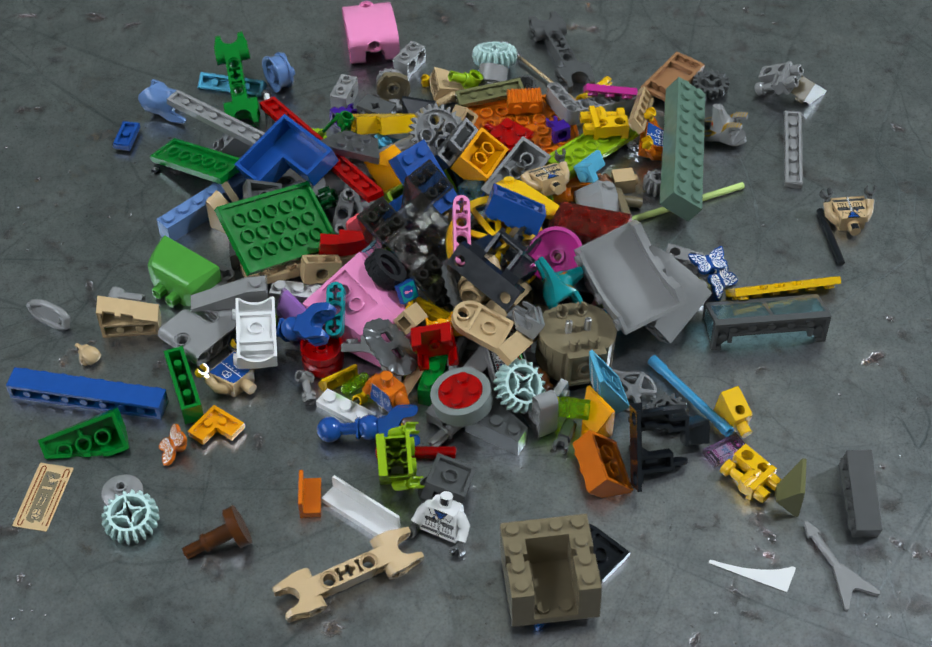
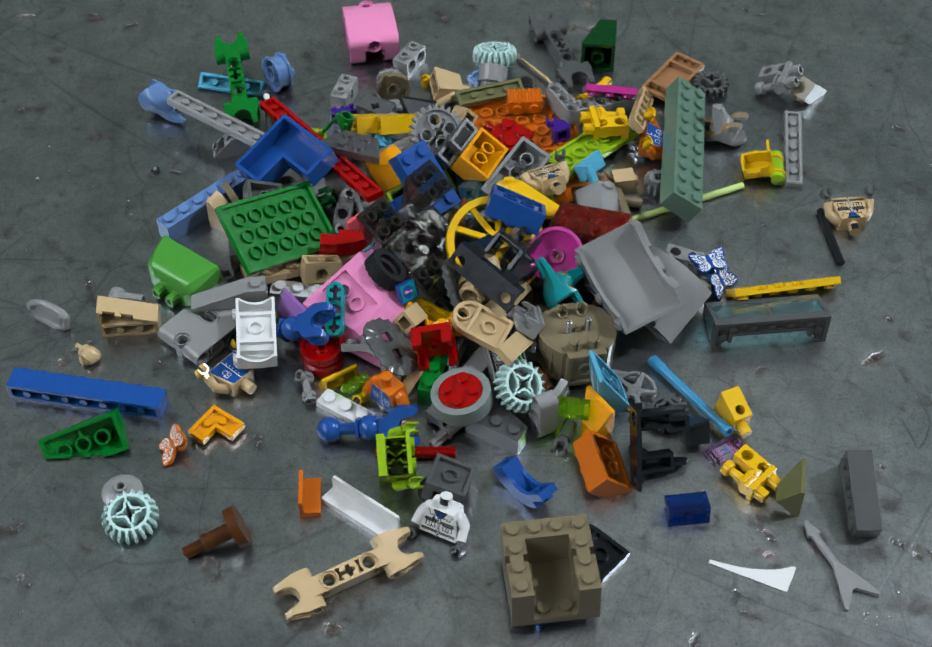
sticker [12,462,74,532] -> none
blue plate [112,121,141,151] -> none
green plate [150,138,240,184] -> none
green brick [164,346,204,424] -> none
lime pin [448,69,483,89] -> none
bright pink beam [452,195,471,267] -> none
none -> blue arch [492,456,558,509]
none -> dark green slope [581,19,617,72]
none -> clear blue hinge [664,491,711,527]
none -> yellow piece [741,139,786,185]

